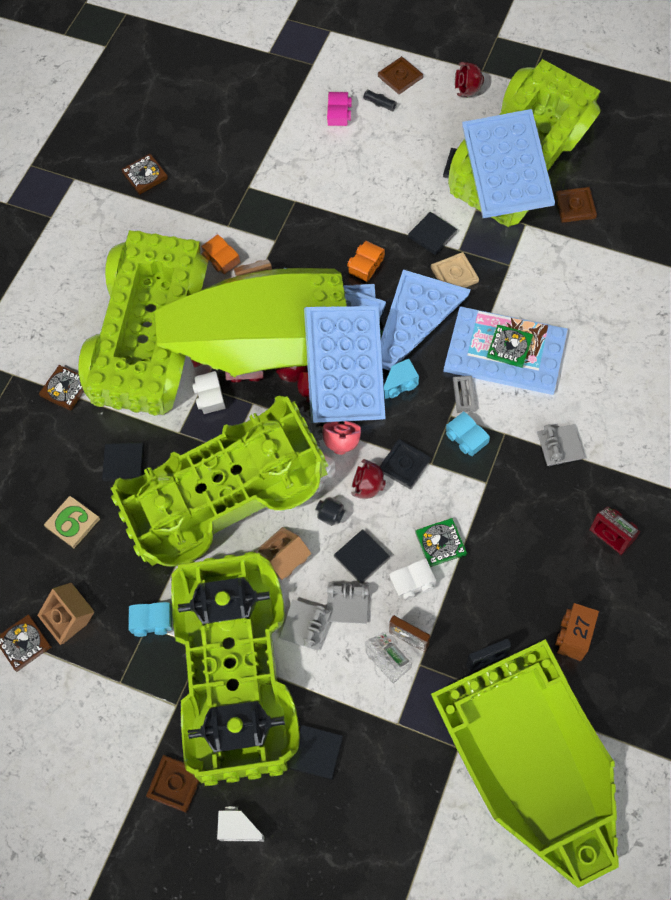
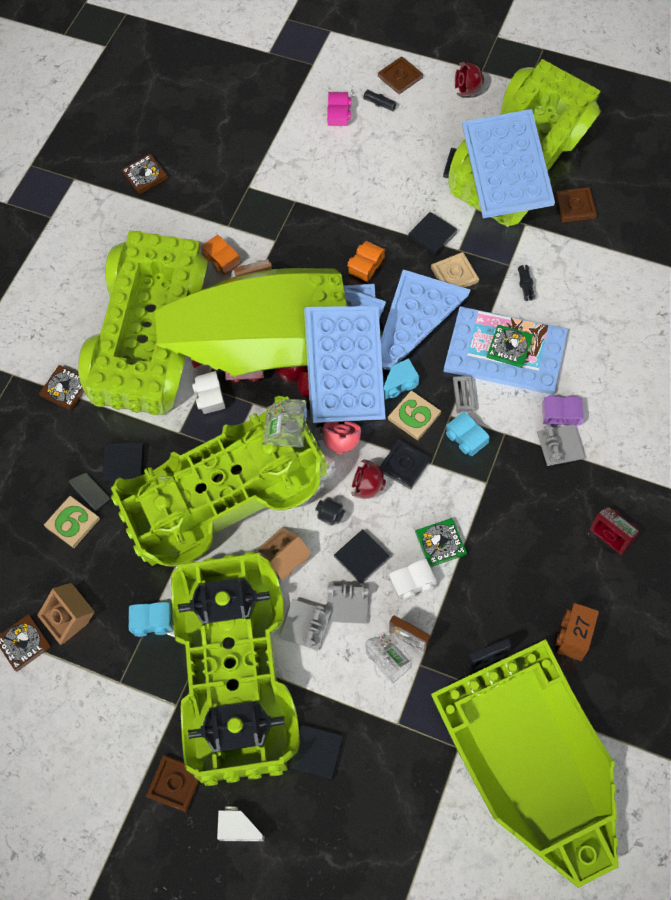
none -> dark grey slope [69,473,110,511]
none -> clear slope [263,399,307,447]
none -> tan tile [388,391,441,440]
none -> black pin [518,265,535,301]
none -> medium lavender brick [542,395,584,426]

